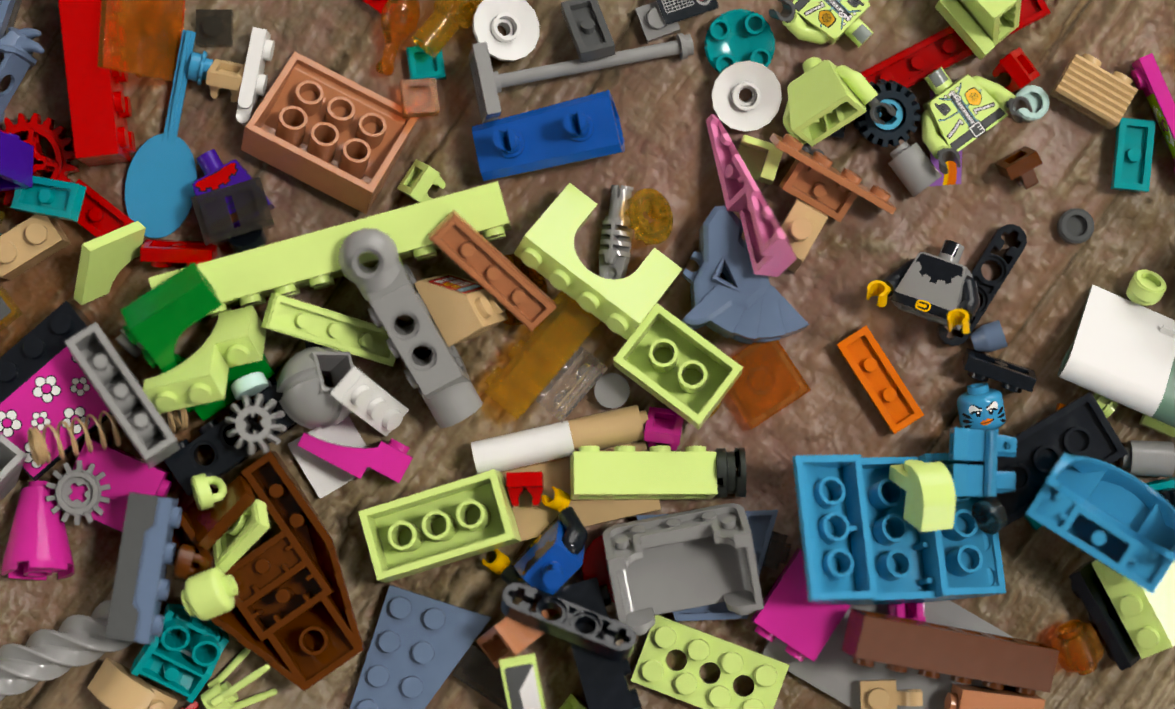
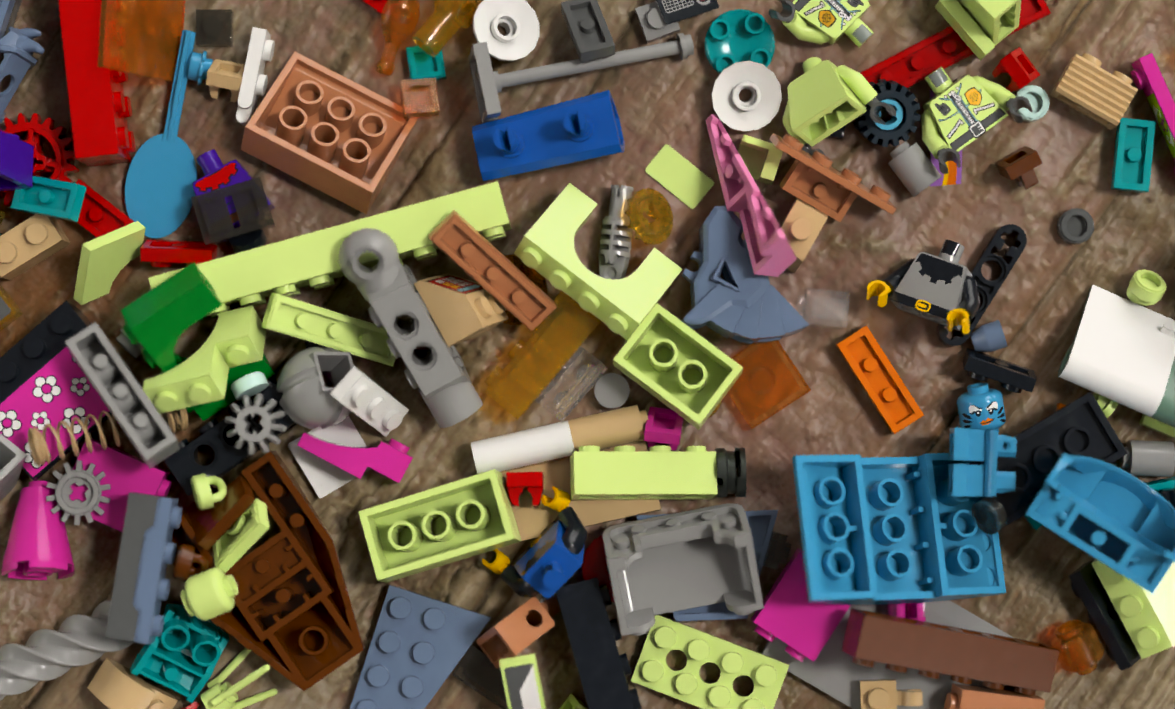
yellowish green tile [397,159,446,202] -> none
black beam [500,583,636,660] -> none
yellowish green brick [889,460,956,532] -> none
none -> yellowish green sticker [645,144,714,209]
none -> clear brick [796,288,850,329]

